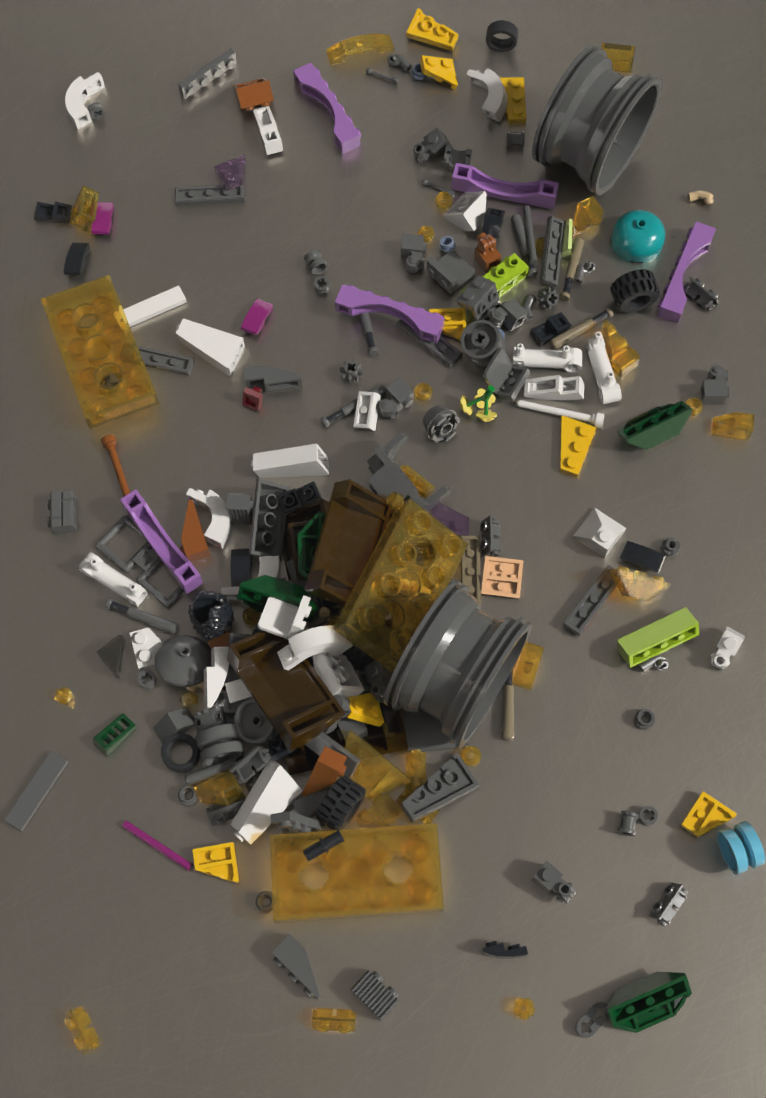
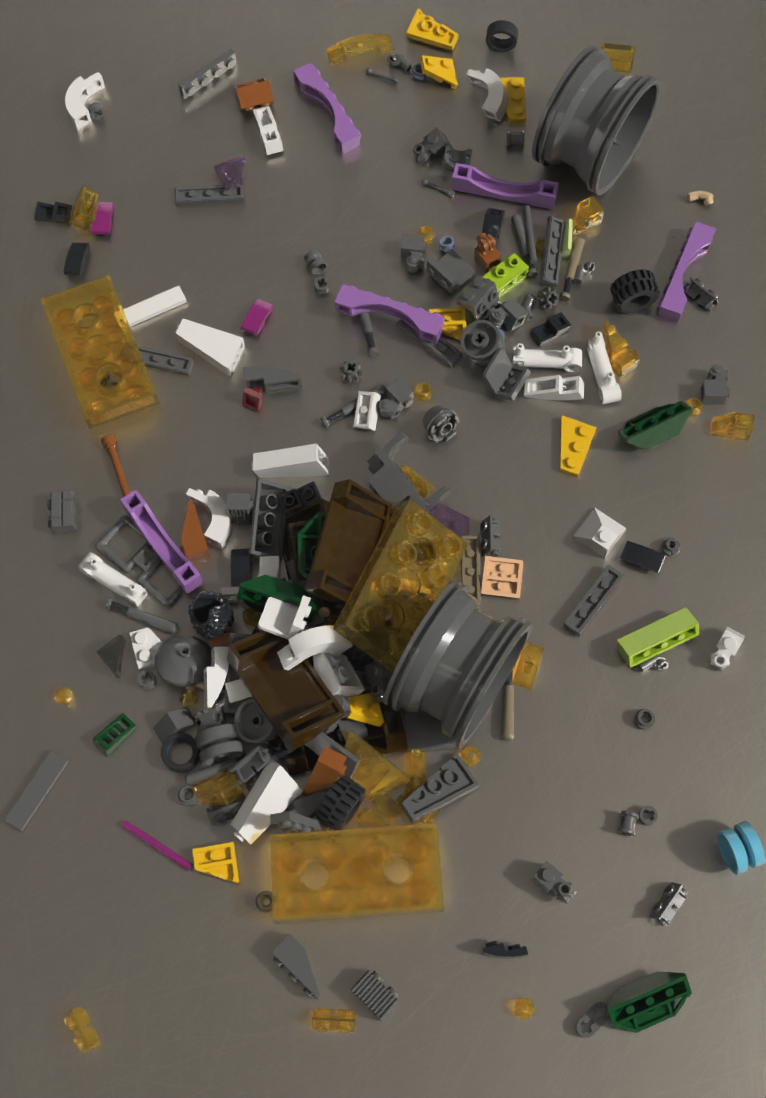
black axle [303,830,345,861] -> none
clear yellow plate [386,492,404,510] -> none
clear yellow plate [435,192,453,209] -> none
white slope [443,191,487,231] -> none
light yellow plant [460,385,497,422] -> none
white piece [516,400,605,428] -> none
dark tan piece [550,307,613,349] -> none
clear yellow slope [609,566,671,601] -> none
teal cylinder [611,210,665,263] -> none
yellow wing [681,791,737,838] -> none

